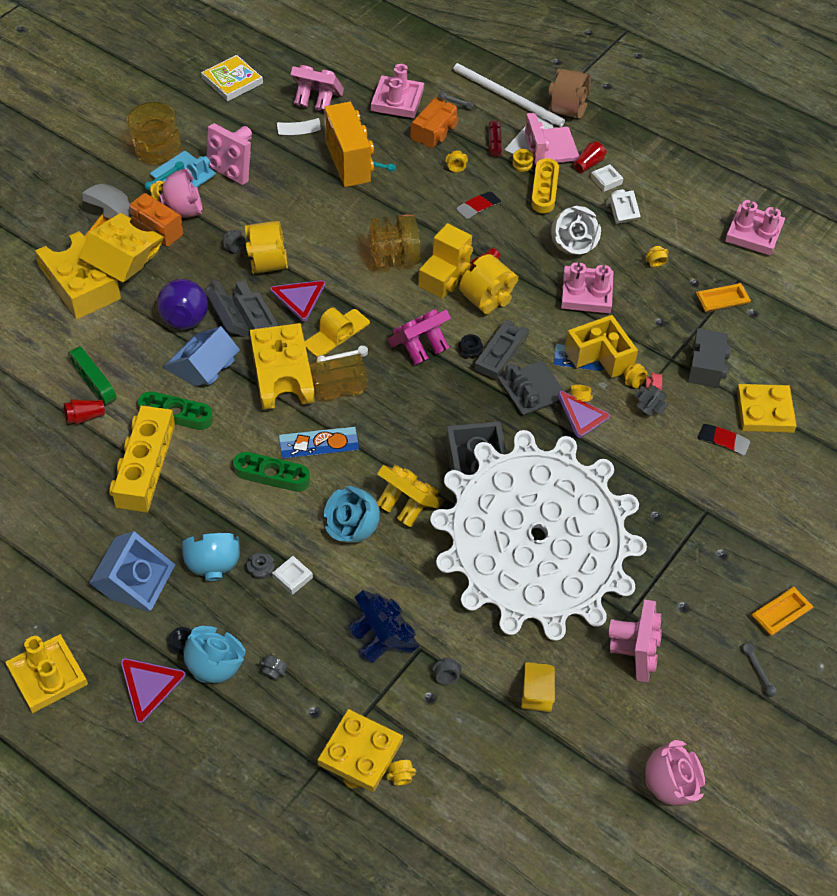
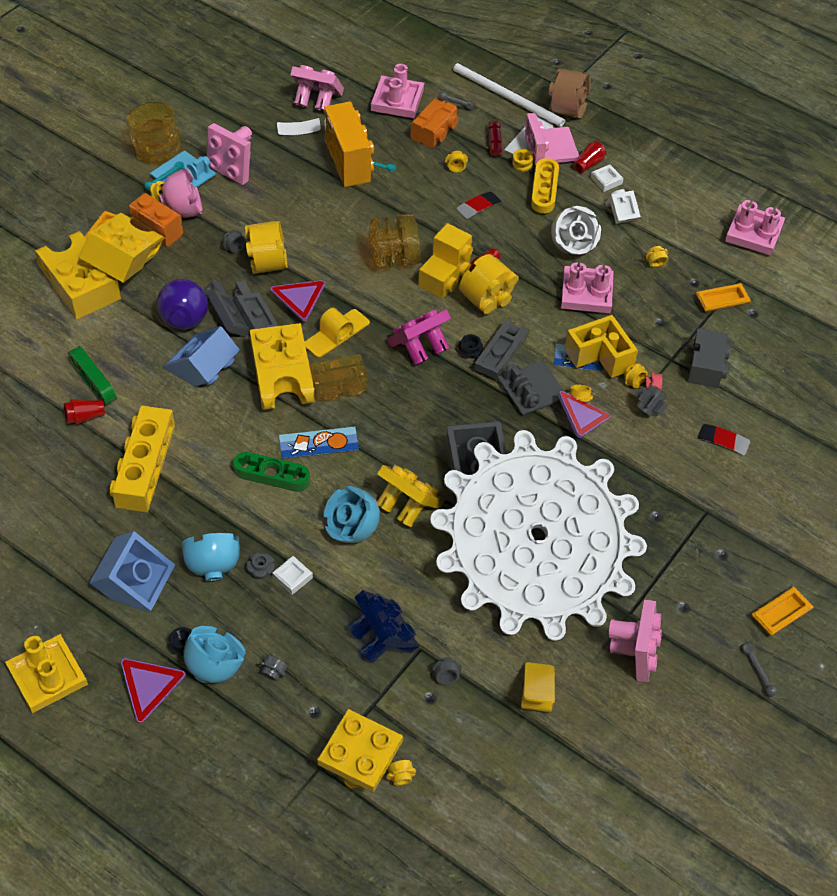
light grey brick [82,184,131,219] -> none
green beam [138,391,213,430] -> none
tile [201,55,263,101] -> none
white hinge [316,346,368,365] -> none
bright pink cylinder [645,740,705,806] -> none
yellow plate [736,384,797,433] -> none

